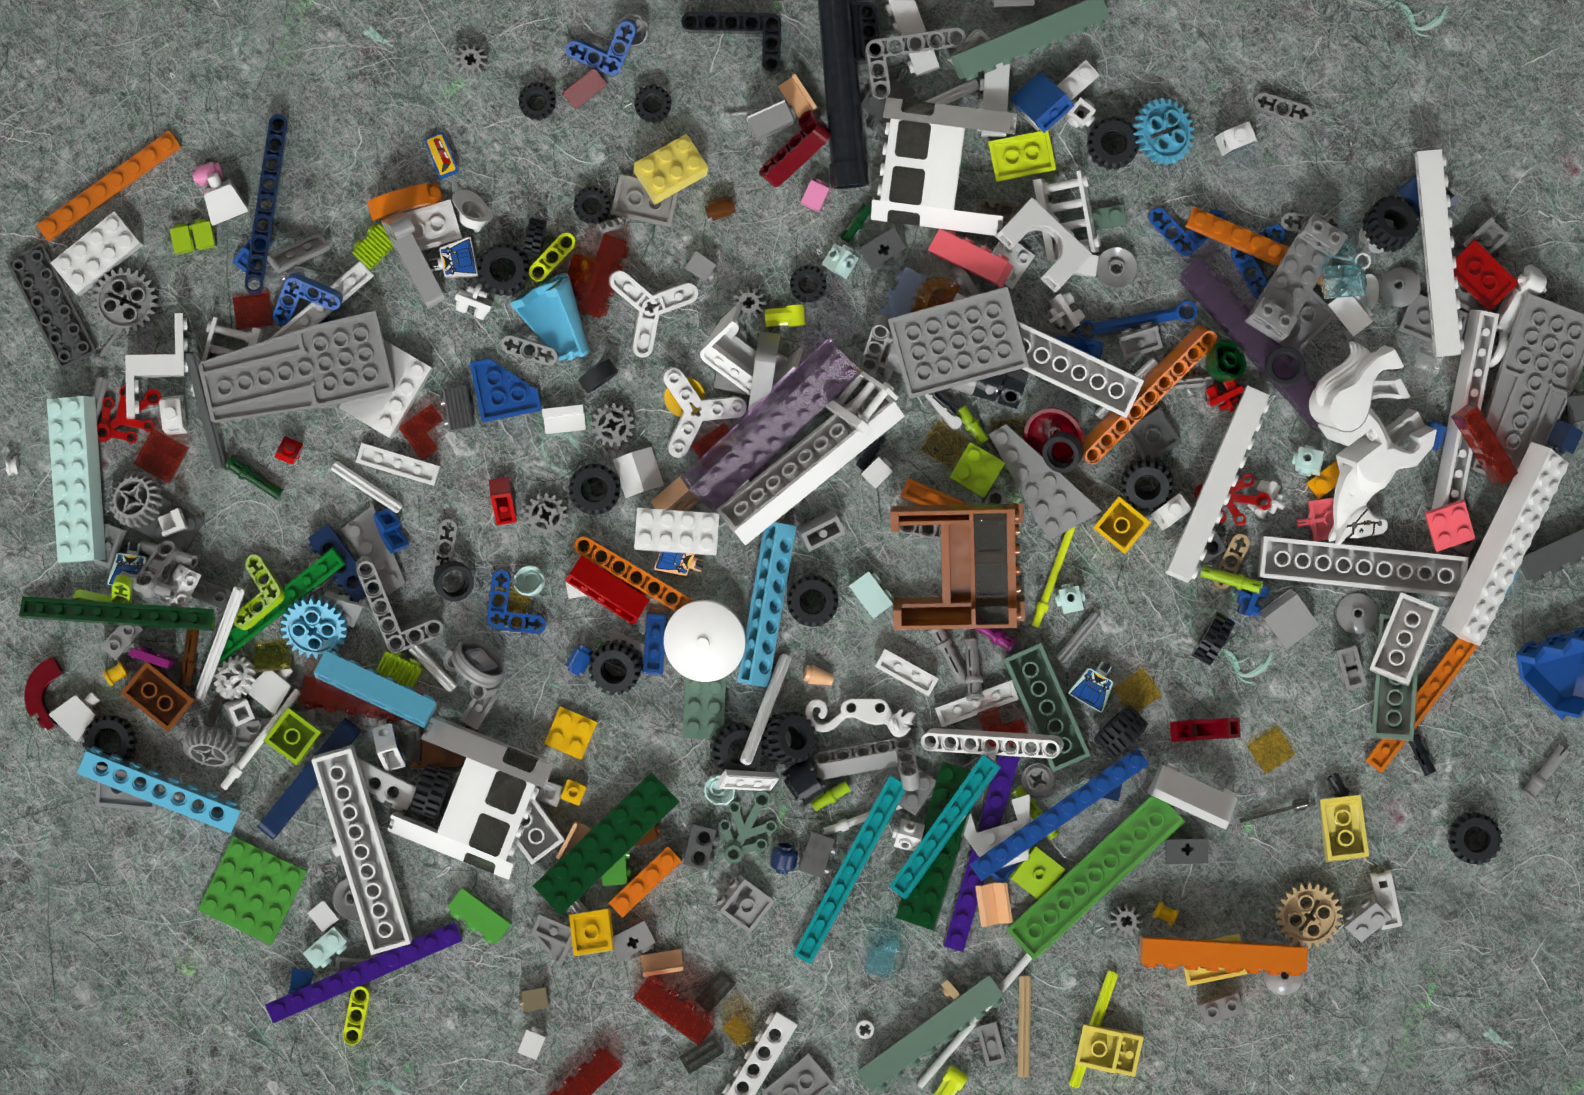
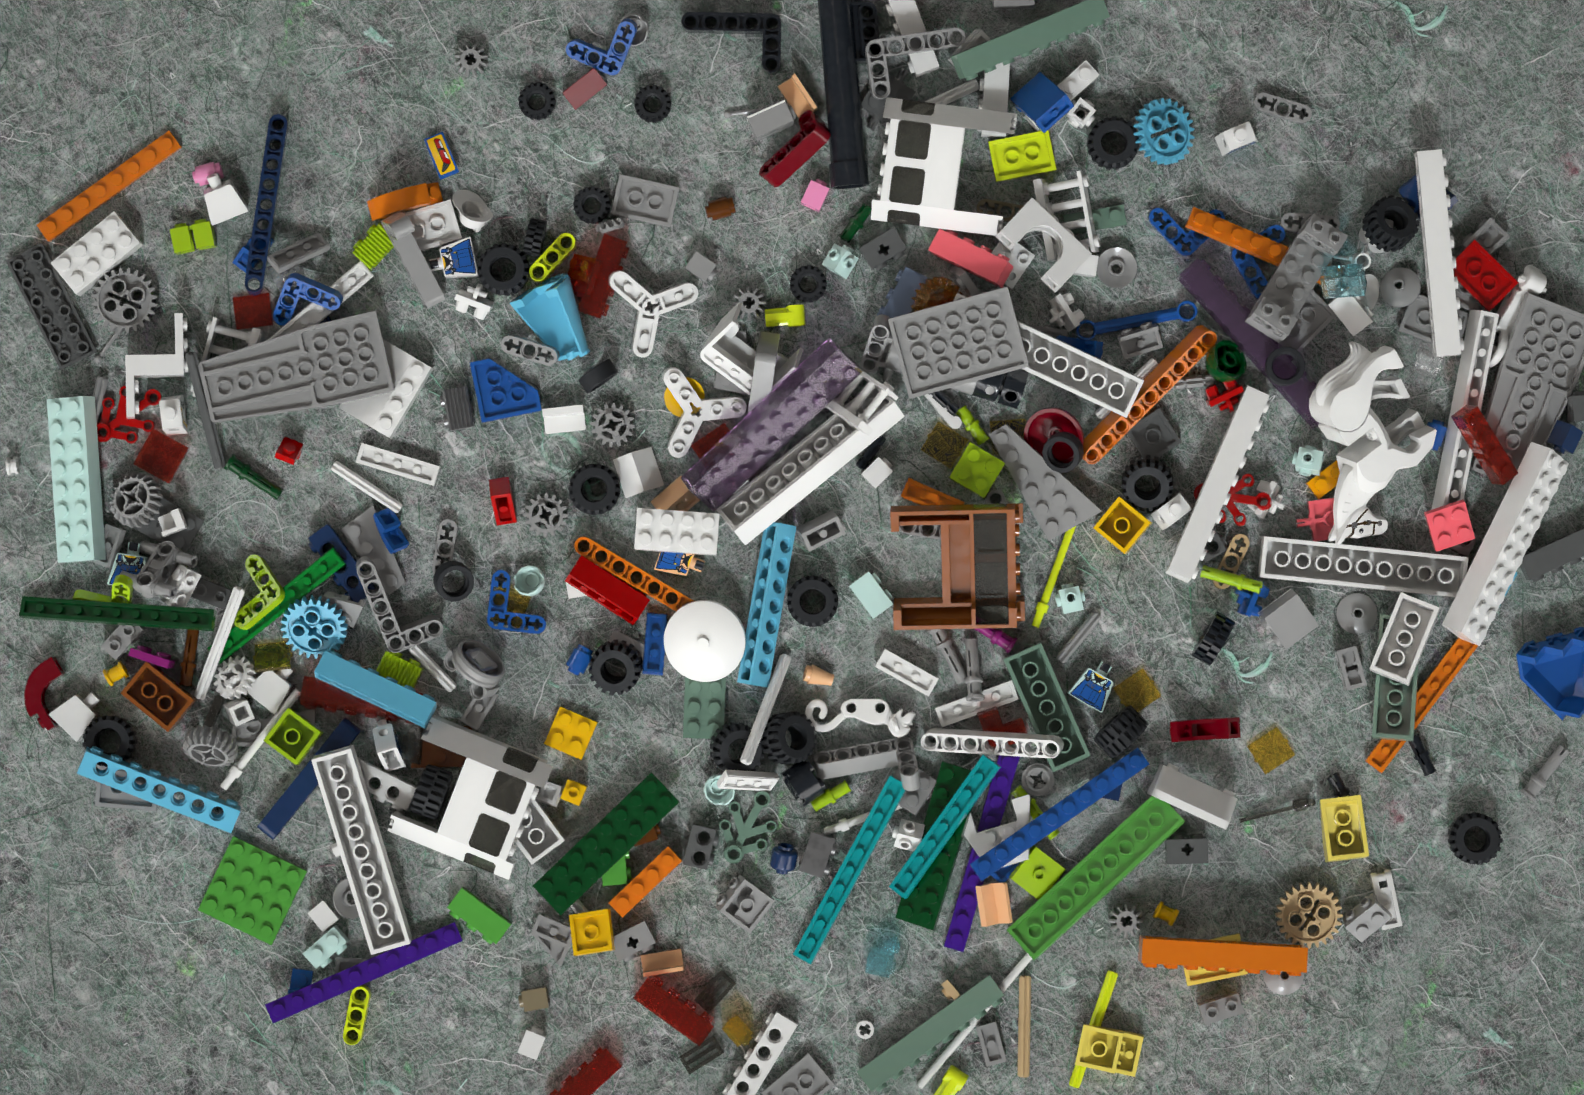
clear red plate [398,404,444,461] -> none
light nougat panel [556,821,592,860] -> none
light yellow brick [634,134,708,204] -> none

